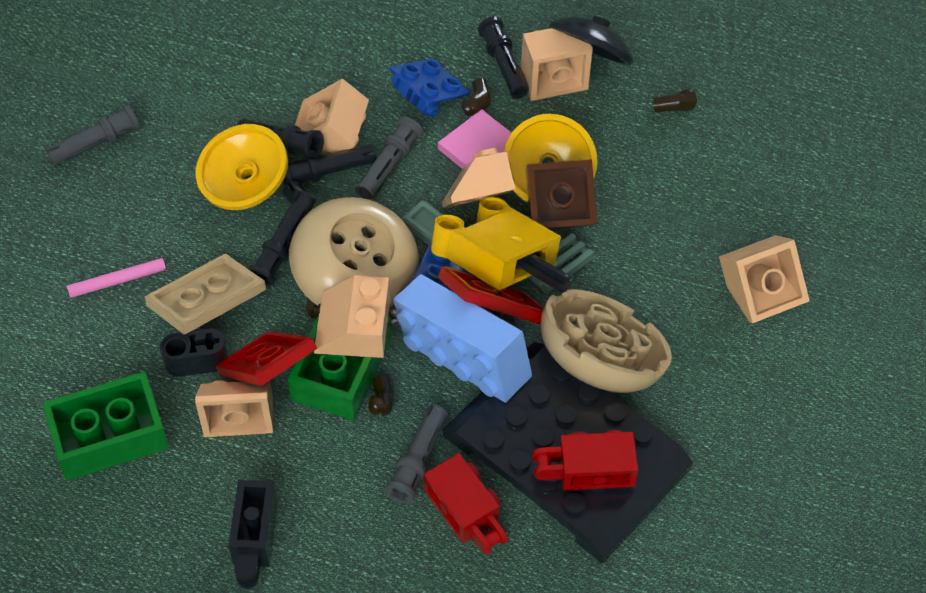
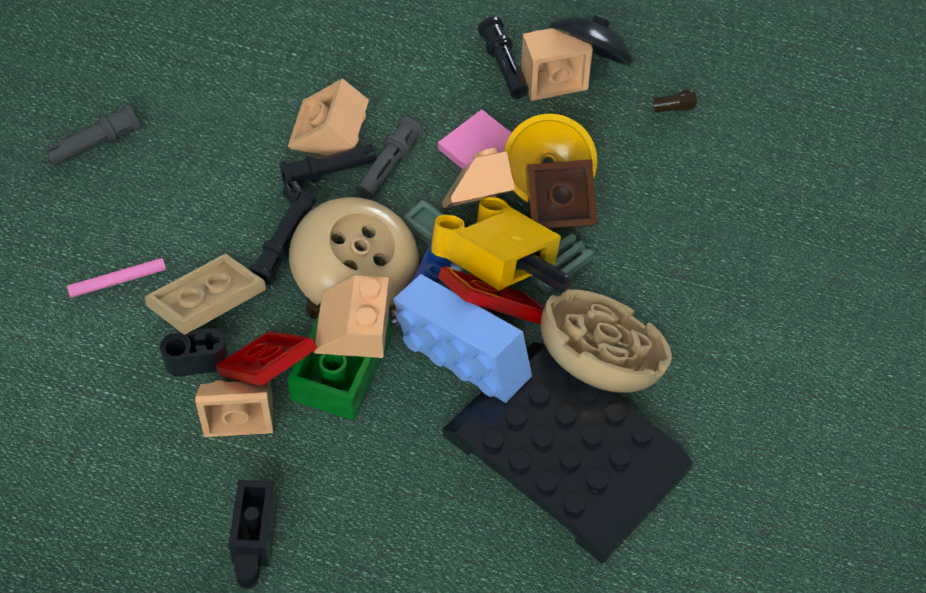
green brick [42,371,169,481] -> none
yellow dish [196,124,288,210] -> none
black pin [237,119,324,158] -> none
dark brown arm [368,375,394,416] -> none
dark grey pin [384,405,448,505] -> none
blue hinge [389,58,471,117] -> none
red brick [423,453,508,555] -> none
dark brown arm [461,78,491,116] -> none
red brick [532,430,638,491] -> none
light nougat slope [719,235,810,323] -> none

